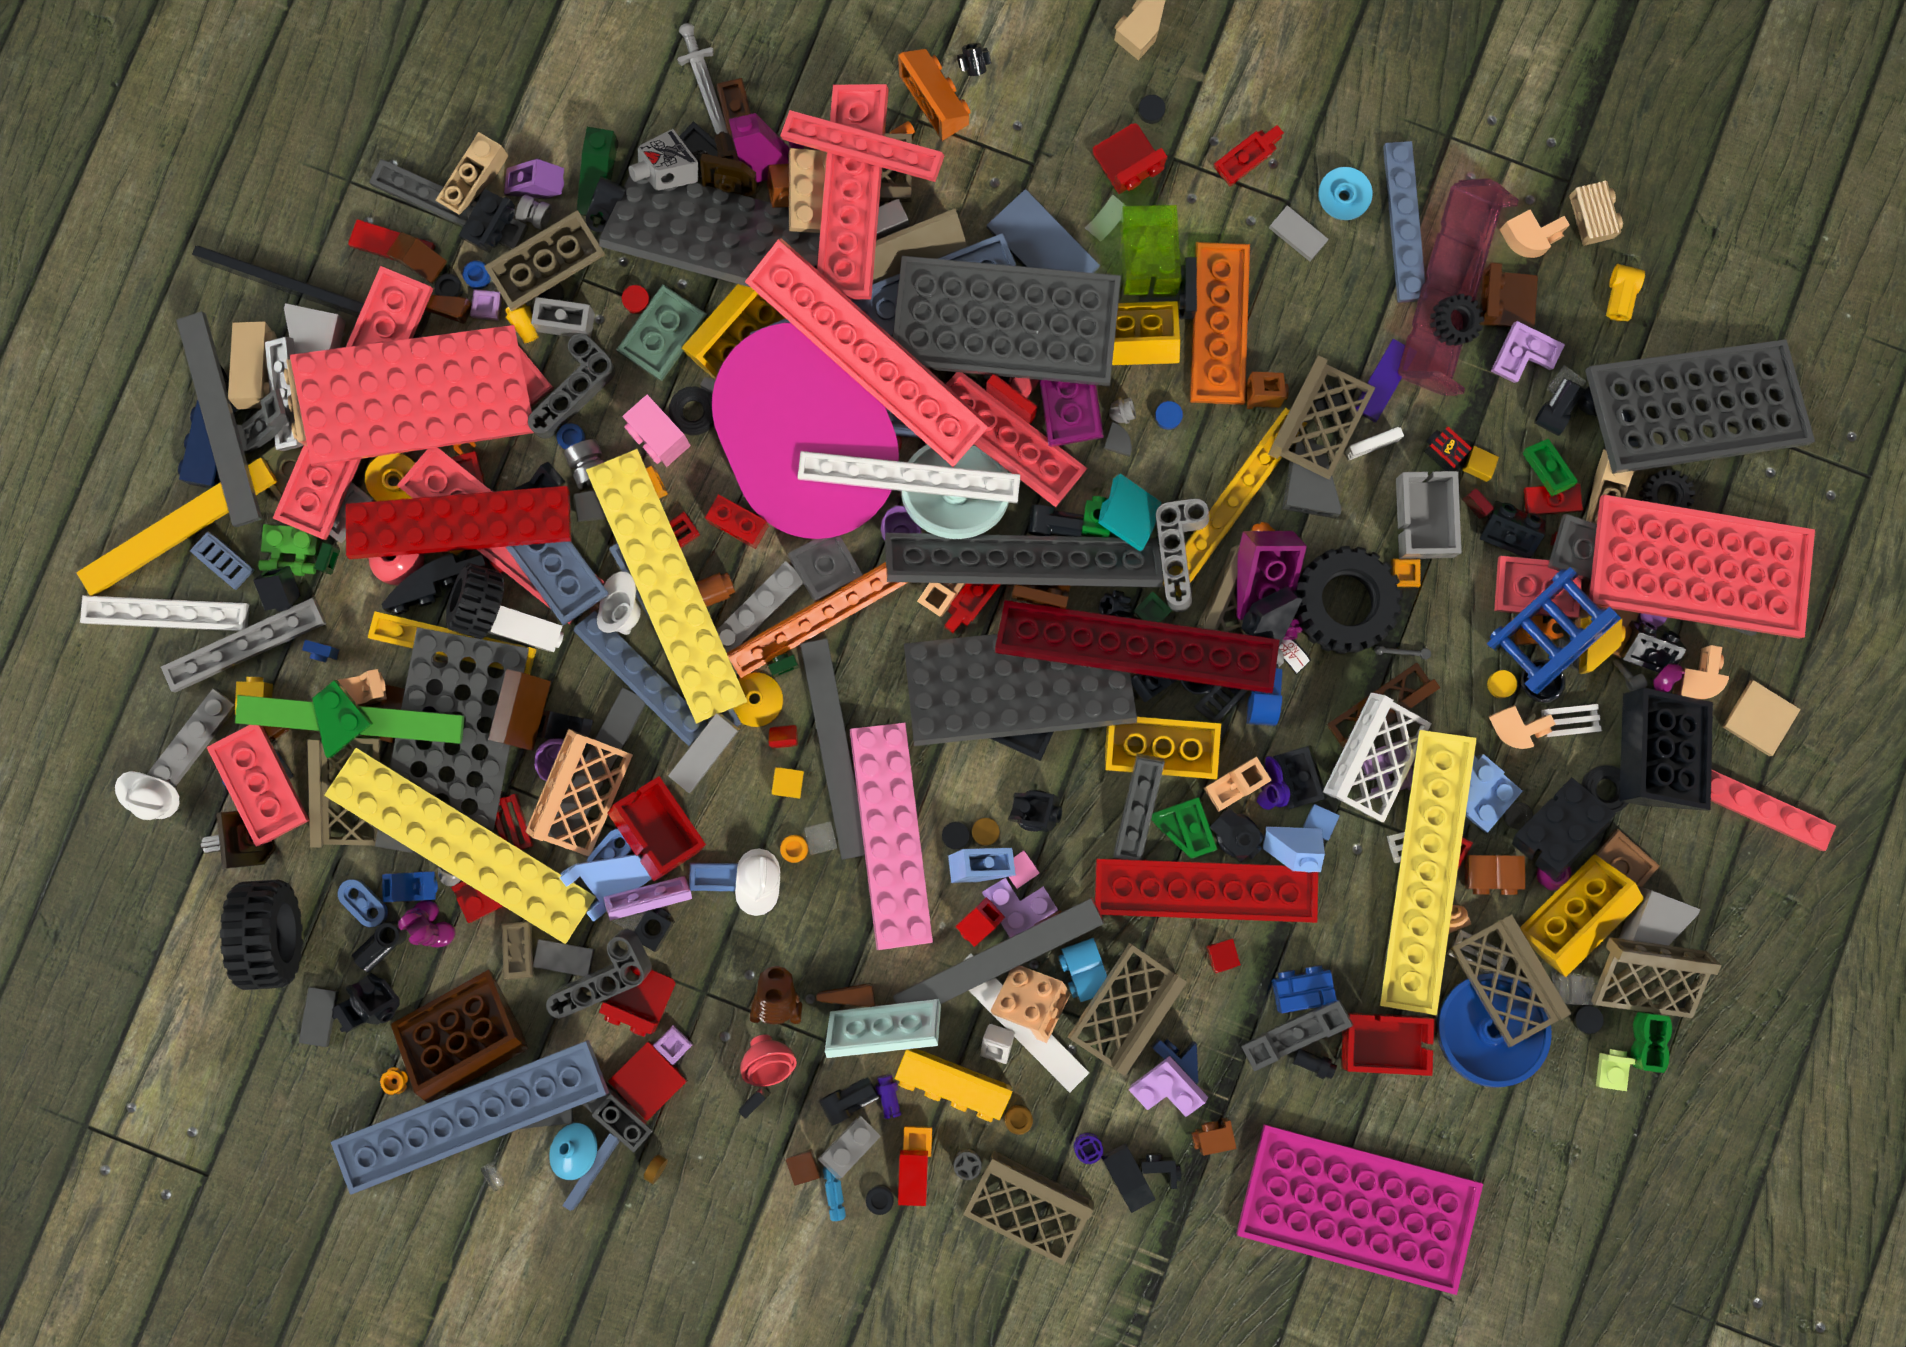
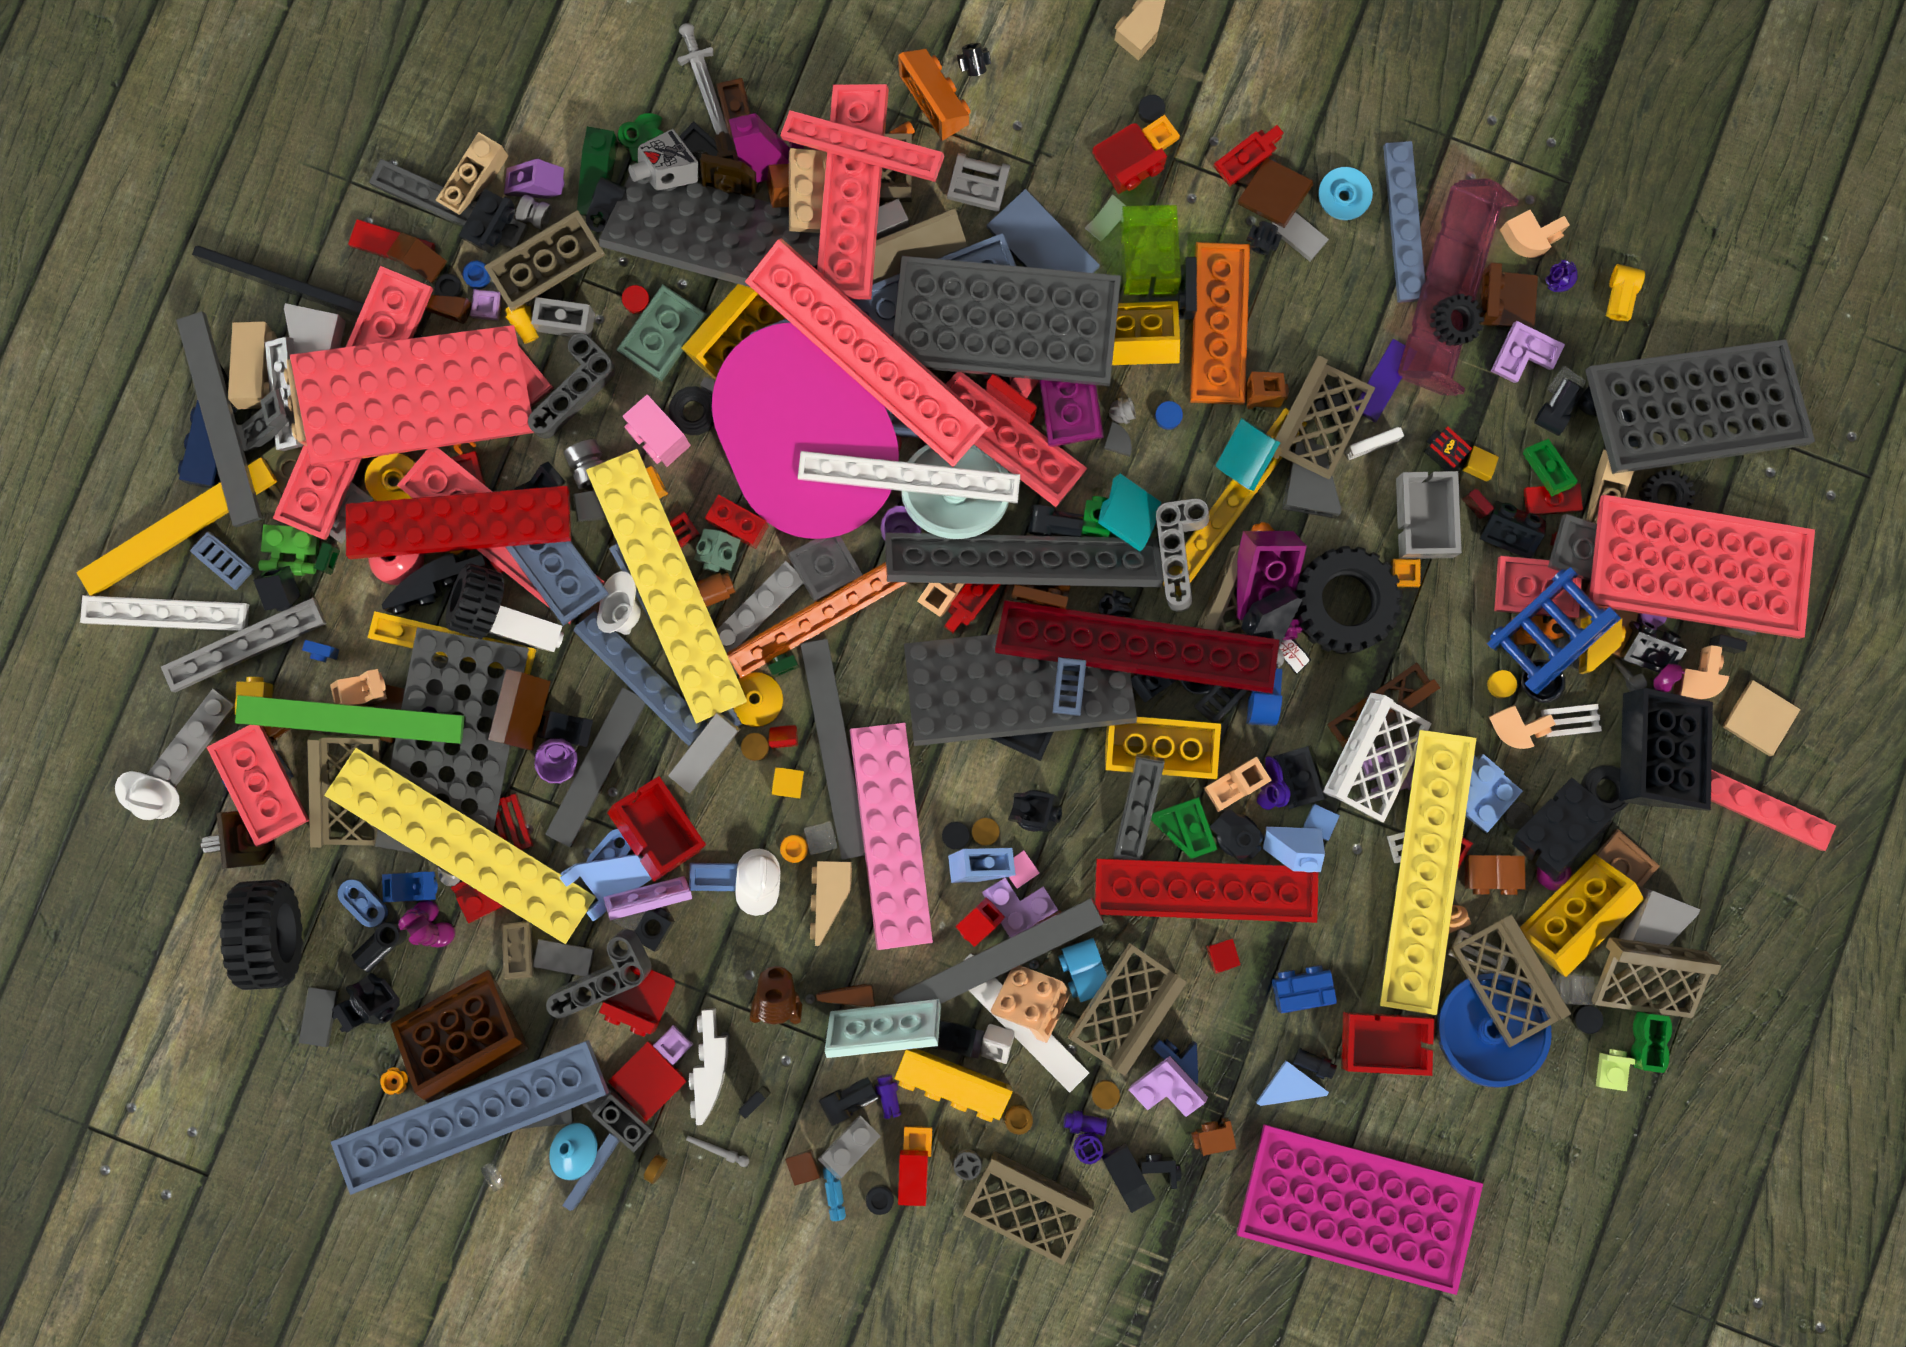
green wing [312,680,373,758] -> none
light nougat fence [525,729,633,856] -> none
blue tile [557,423,586,450] -> none
coral piece [741,1035,797,1087] -> none
dark green plate [1133,591,1172,623] -> none
dark grey slope [1241,1000,1353,1072] -> none
dark grey hinge [1374,644,1431,660] -> none
tan brick [1569,180,1623,246] -> none
none -> green plate [617,113,664,163]
none -> light grey piece [686,1136,749,1167]
none -> white slope [689,1008,728,1125]
none -> sand green brick [694,528,741,573]
none -> pearl gold tile [741,733,769,761]
none -> tan slope [810,861,852,946]
none -> black slope [931,1019,984,1059]
none -> light grey plate [947,153,1011,212]
none -> sand blue slope [1052,657,1086,716]
none -> dark purple animal [1064,1110,1107,1136]
none -> pearl gold tile [1091,1080,1120,1109]
none -> light orange plate [1142,114,1180,151]
none -> teal slope [1216,418,1281,491]
none -> reddish brown tile [1238,158,1313,228]
none -> black gear [1246,221,1282,255]
none -> light blue tile [1256,1060,1329,1106]
none -> dark purple plate [1545,260,1578,292]
none -> black tile [1709,634,1747,654]

